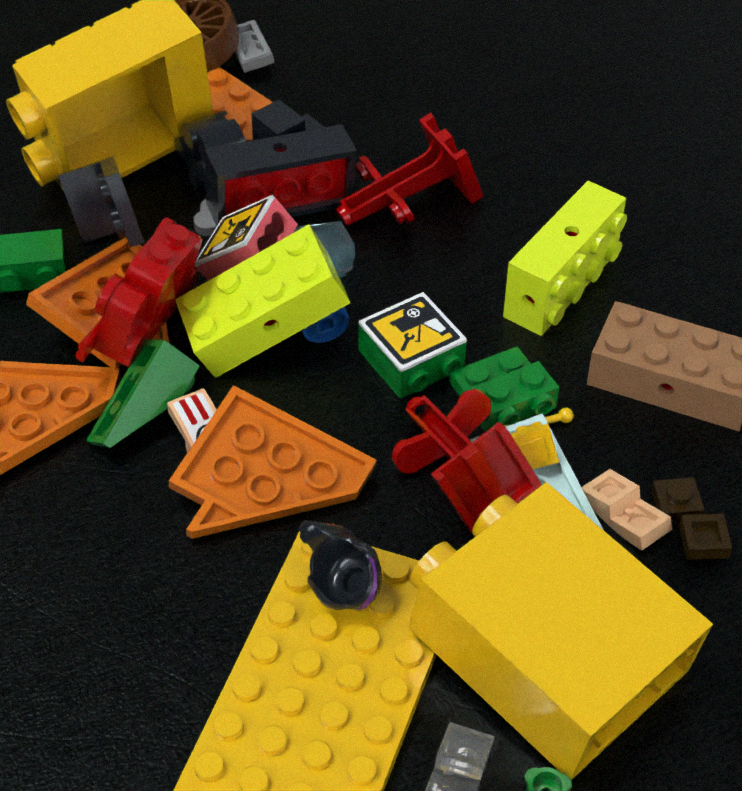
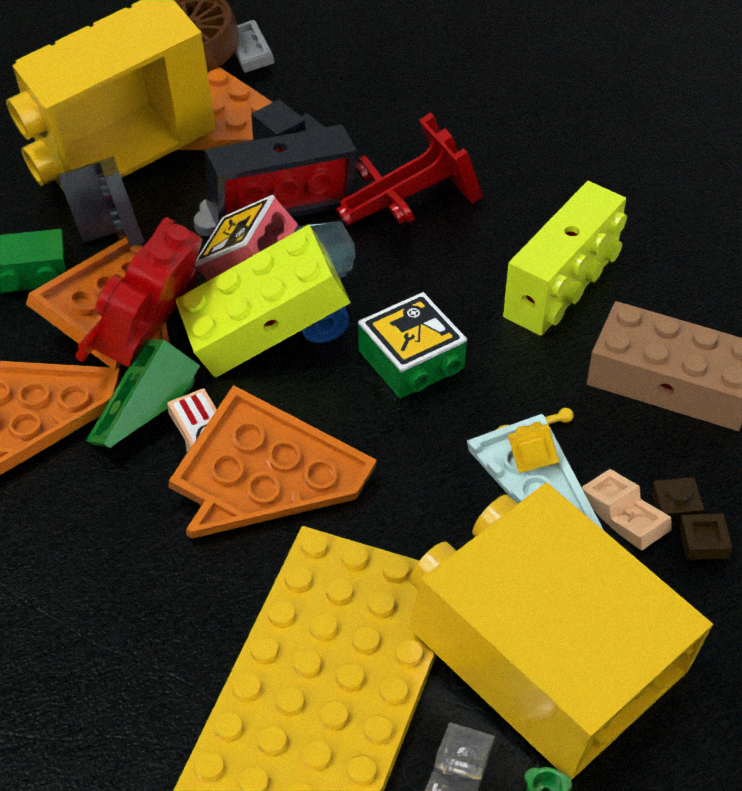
black brick [174,111,246,191] -> none
black hair [299,520,382,611] -> none
red piece [392,389,542,533] -> none
green plate [449,346,559,432] -> none

